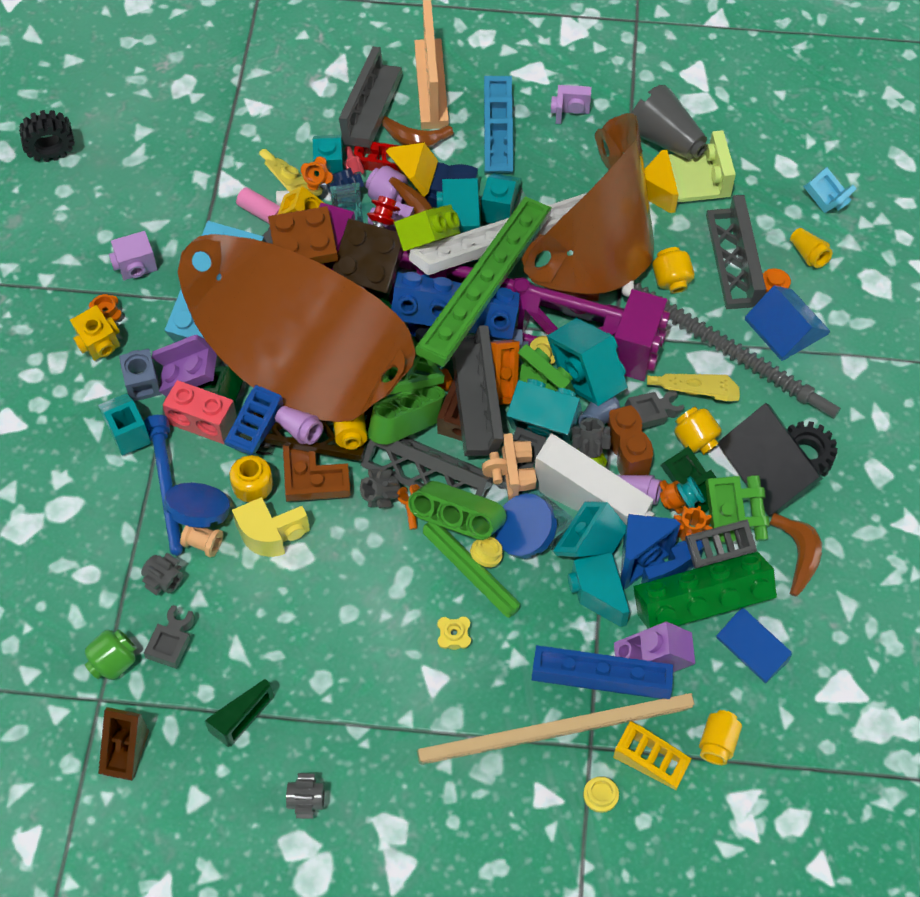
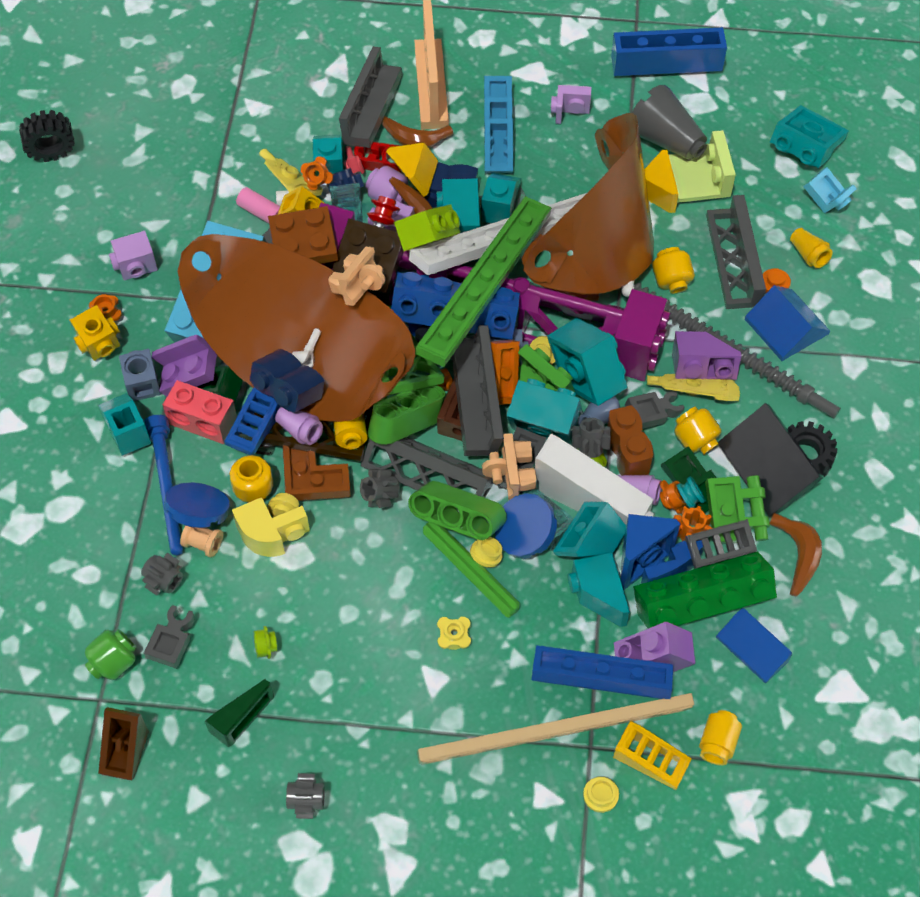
orange hand [397,484,420,530] -> none
none -> dark blue brick [250,349,325,413]
none -> lime plate [253,626,277,659]
none -> light yellow plate [267,493,299,517]
none -> white hand [292,328,321,368]
none -> light nougat hips [328,247,385,306]
none -> blue brick [611,27,727,76]
none -> medium lavender slope [672,331,741,380]
none -> teal plate [770,105,849,168]

